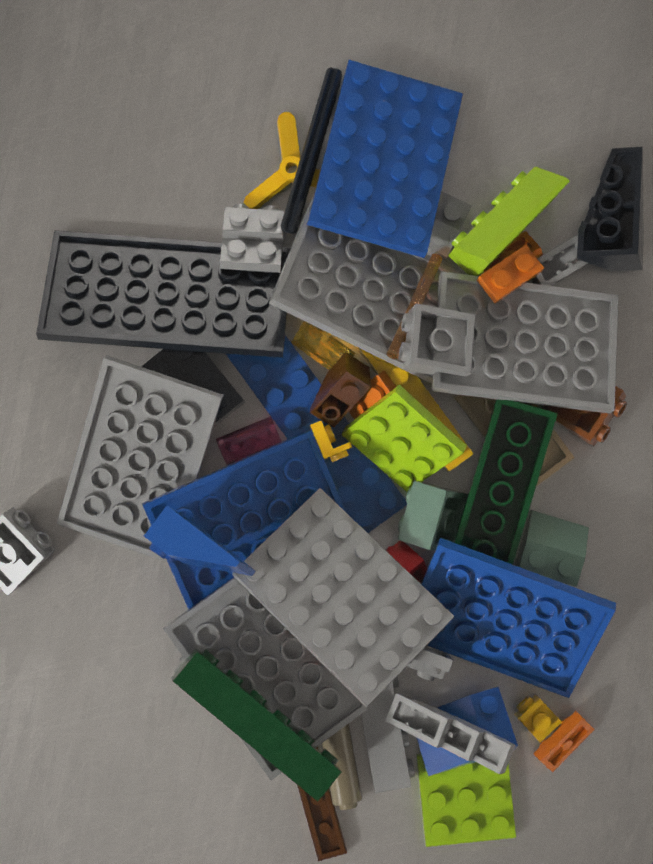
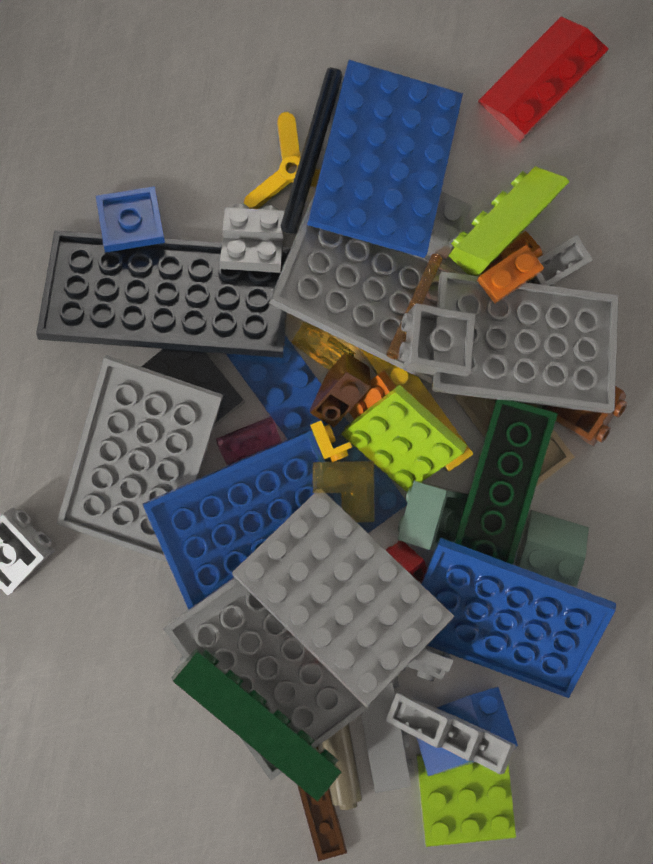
blue slope [144,505,256,576] -> none
yellow bracket [514,694,562,743] -> none
orange plate [533,711,595,772] -> none
black wedge [577,146,644,271] -> none
none -> blue plate [96,186,165,253]
none -> clear yellow plate [313,461,374,523]
none -> red slope [478,16,609,143]

